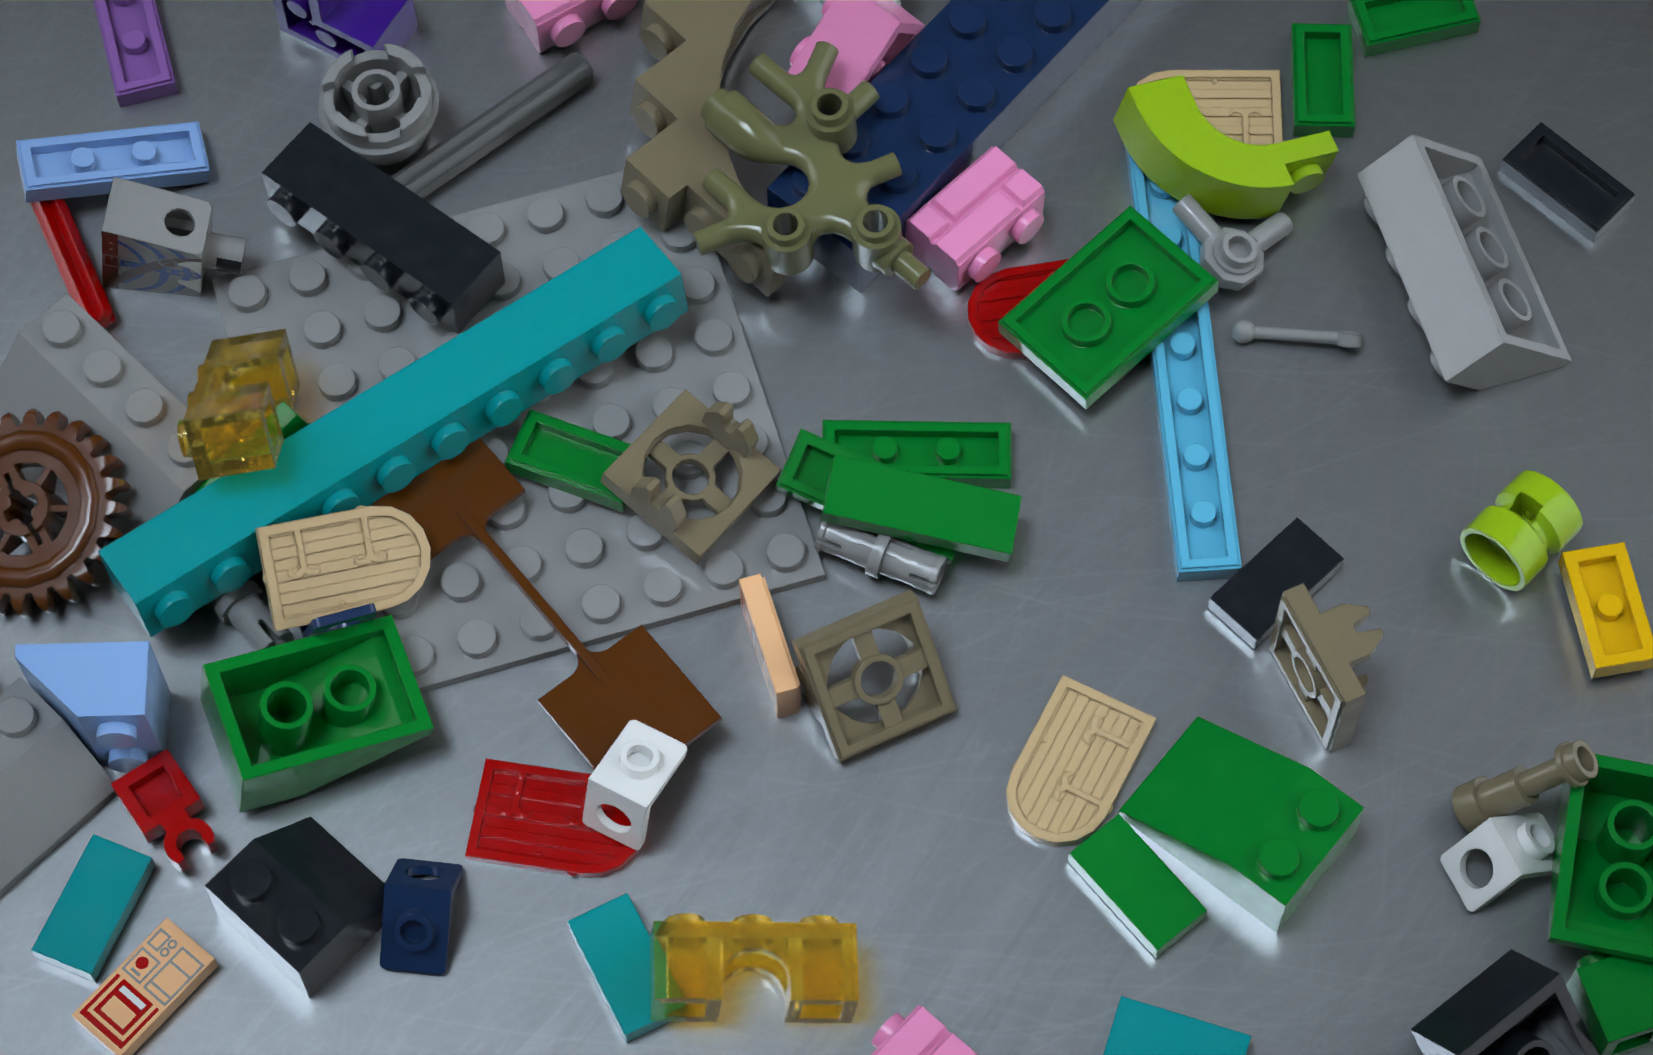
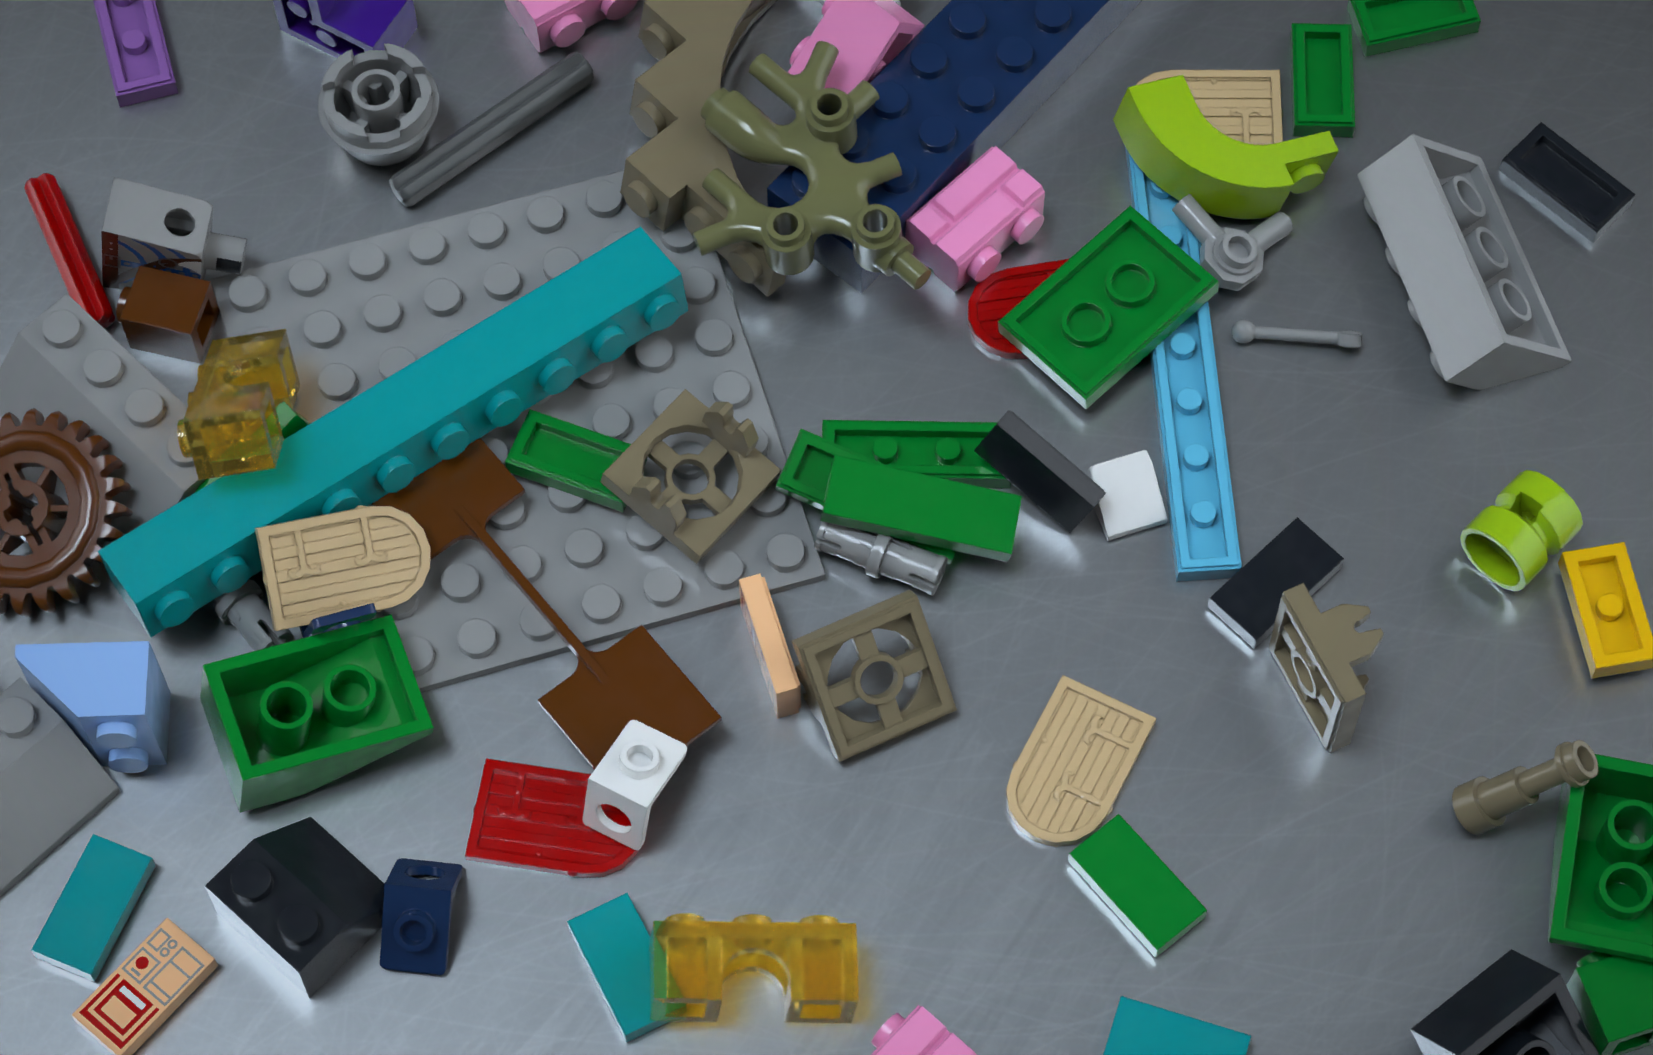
light blue tile [16,121,210,203] -> none
red plate [110,749,218,873] -> none
black brick [262,122,505,334] -> none
green slope [1118,716,1364,933] -> none
white bracket [1440,812,1555,912] -> none
none -> reddish brown brick [116,266,220,364]
none -> black tile [974,410,1106,533]
none -> white slope [1087,450,1168,541]

